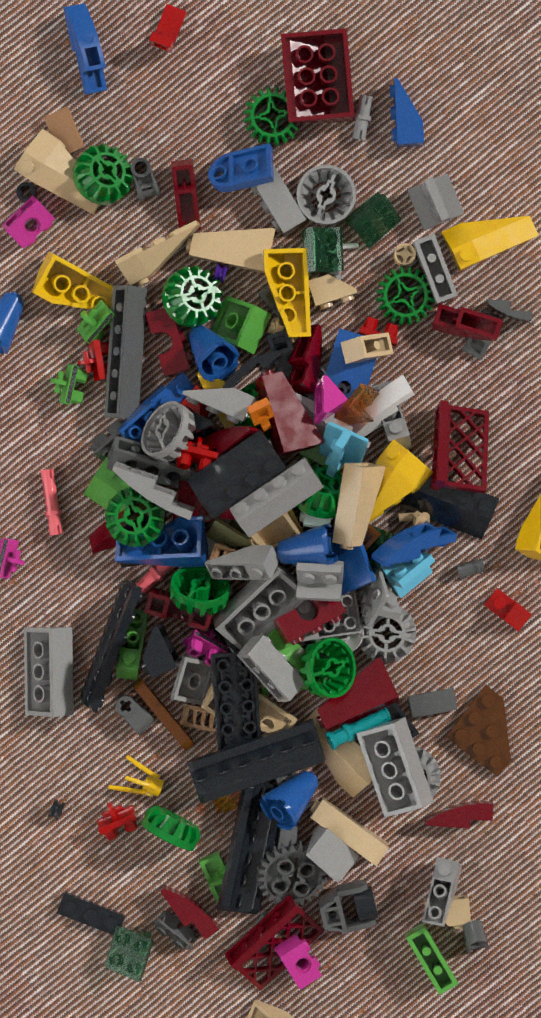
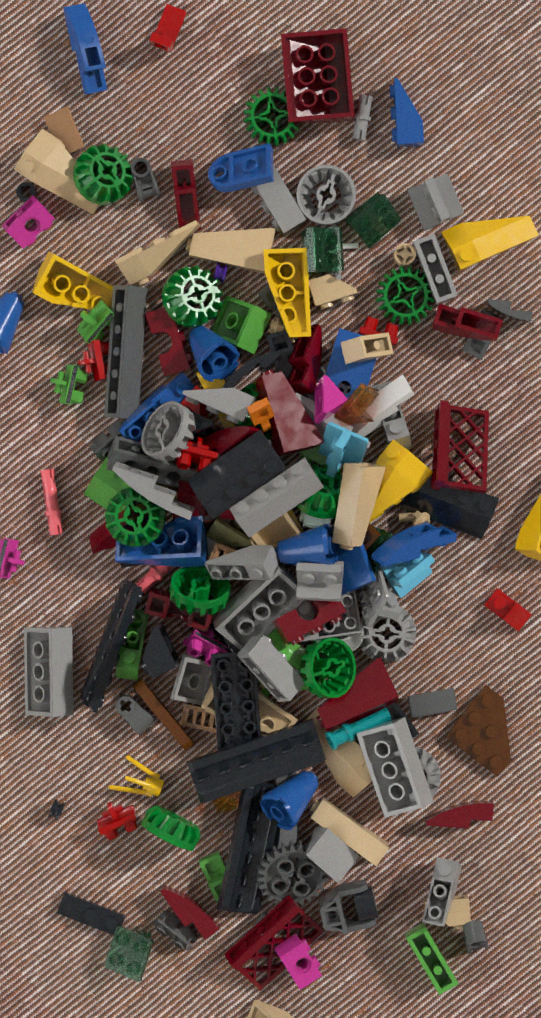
dark grey pin [457,558,486,579] -> none

